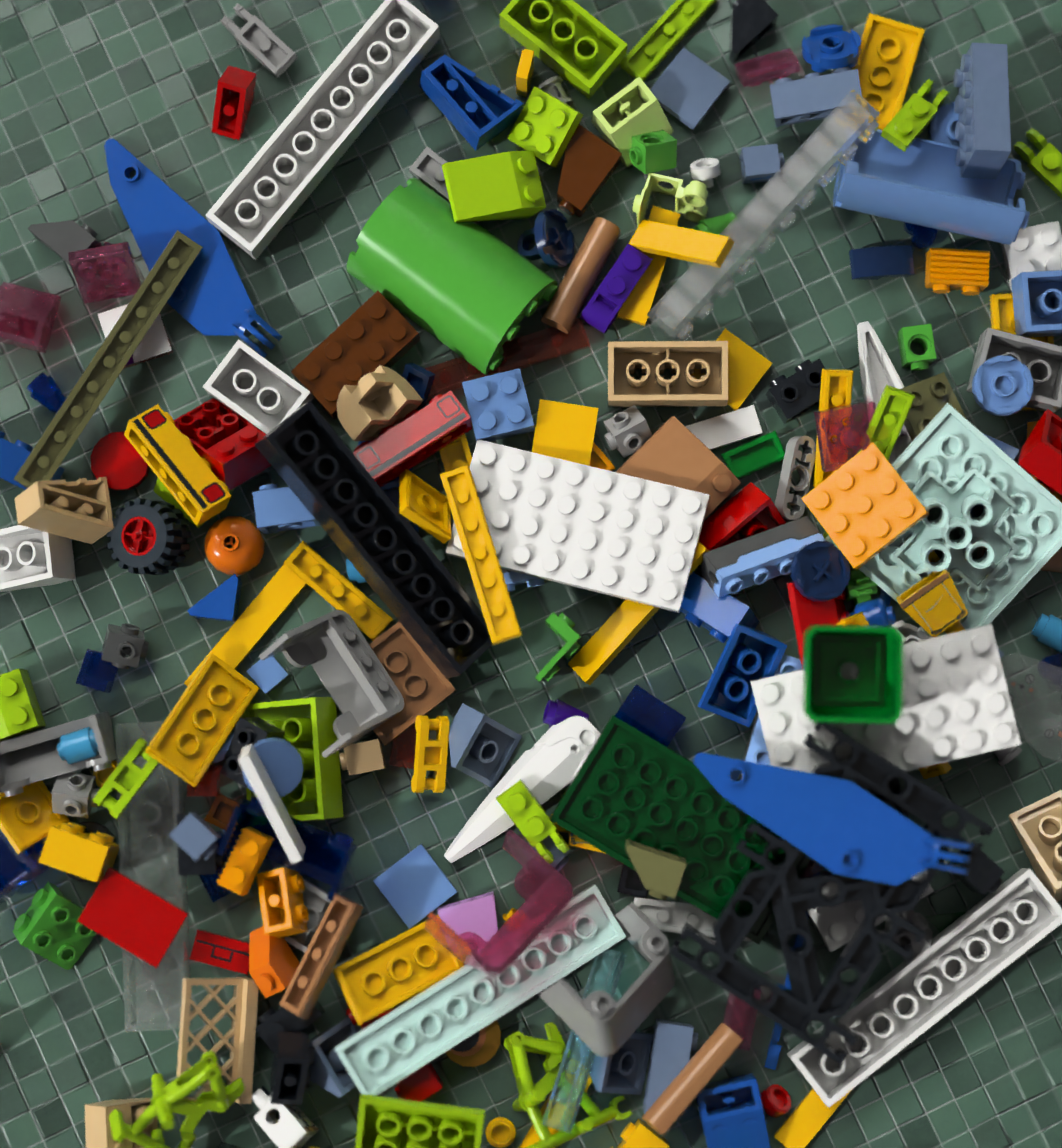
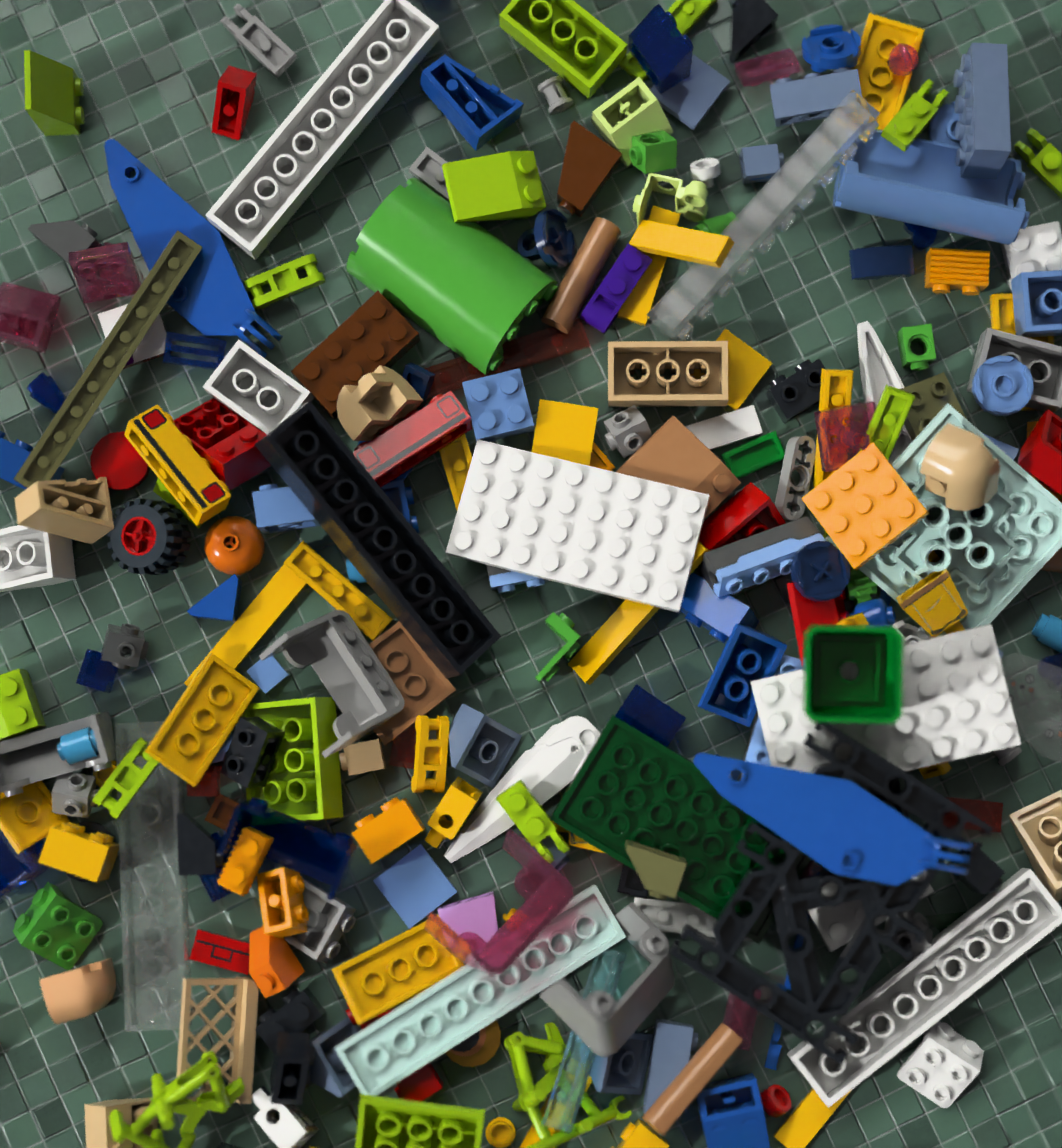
red tile [77,867,190,968] -> none
sand blue brick [169,812,221,861] -> none
white tile [238,744,306,864] -> none
medium blue tile [241,737,304,797] -> none
medium nougat brick [279,893,364,1020] -> none
yellow tile [399,469,451,544] -> none
yellow tile [440,465,522,645] -> none
lime plate [507,86,583,167] -> none
yellow tile [516,49,534,98] -> none
dark purple cone [543,699,589,728] -> none
none -> lime slope [24,50,84,136]
none -> light nougat brick [40,958,116,1024]
none -> clear blue tile [163,332,226,370]
none -> lime plate [244,253,326,310]
none -> light orange brick [352,797,426,864]
none -> yellow torso [425,776,483,849]
none -> clear blue slope [628,4,694,94]
none -> clear pink tile [888,43,918,76]
none -> white bracket [897,1021,984,1108]
none -> tan brick [920,423,1000,511]
none -> clear red tile [942,797,1003,833]

